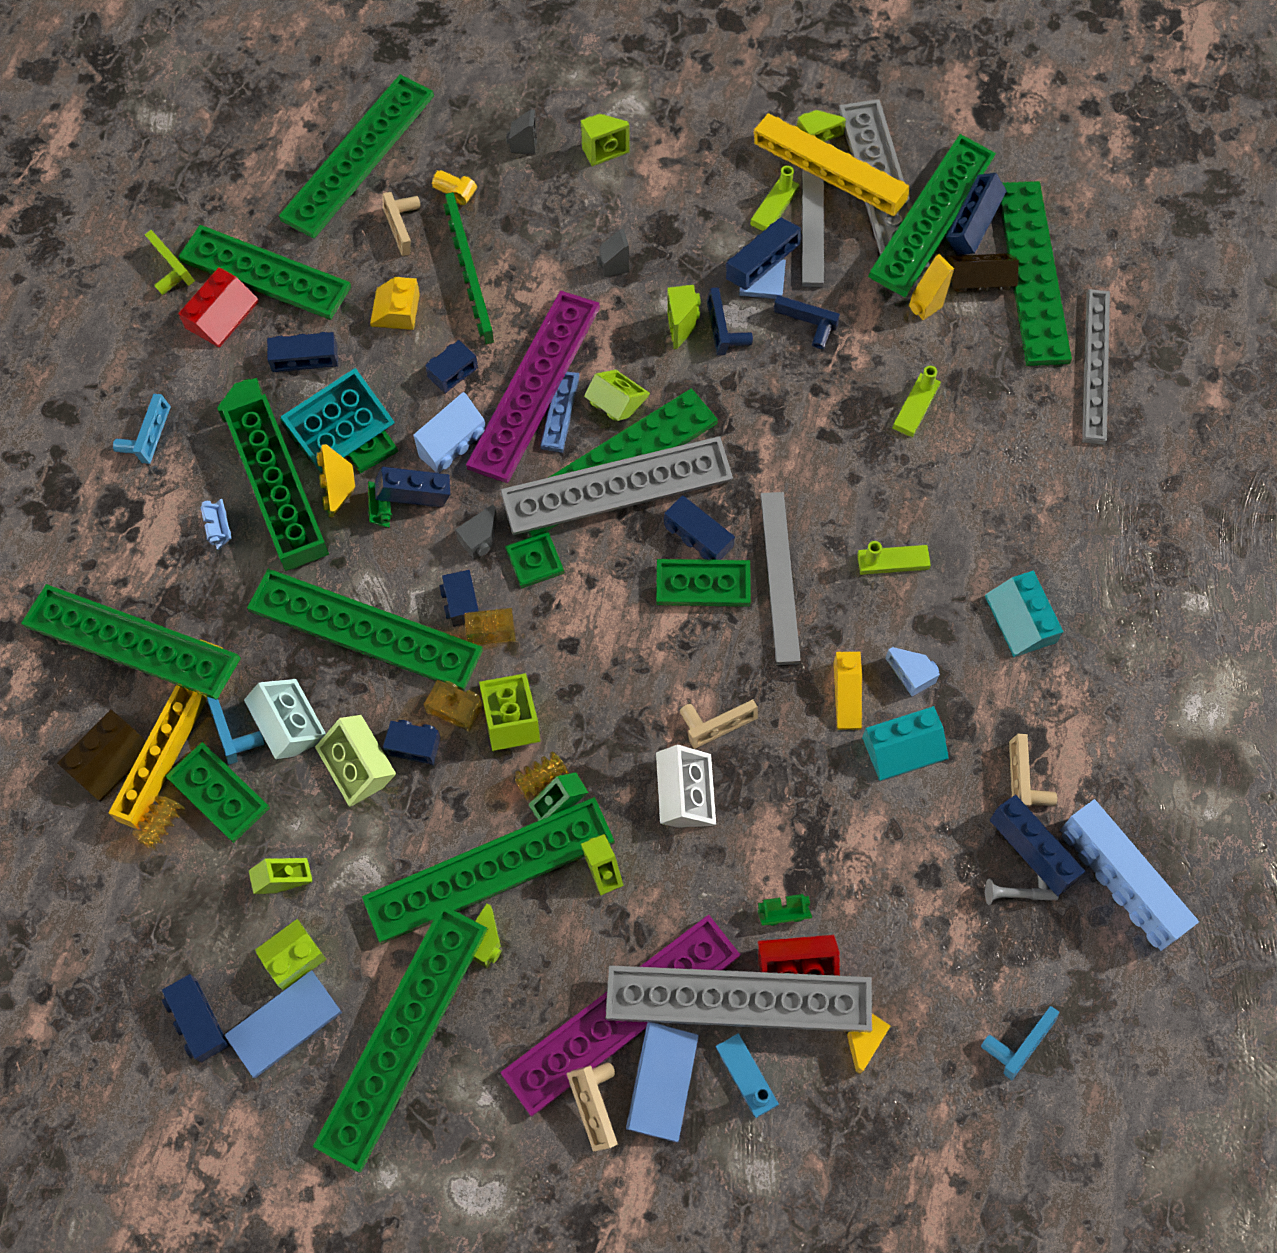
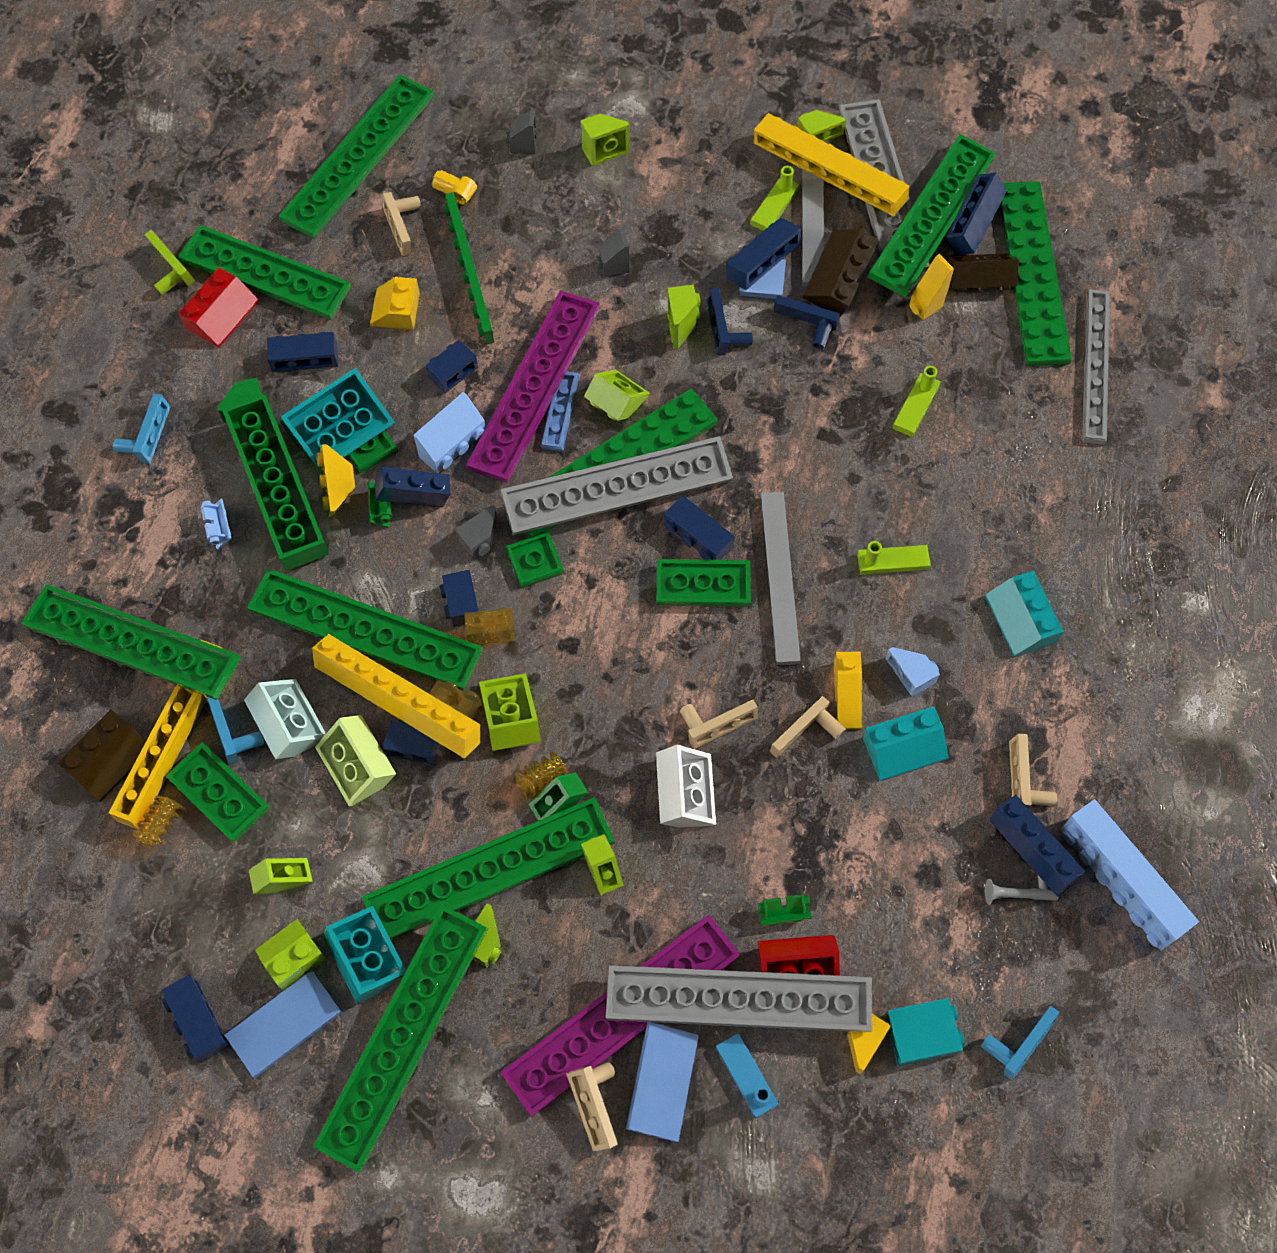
none -> yellow brick [312,634,480,759]
none -> teal slope [323,906,406,1004]
none -> tan piece [770,696,846,758]
none -> dark brown slope [802,229,879,318]
none -> teal brick [884,998,965,1067]

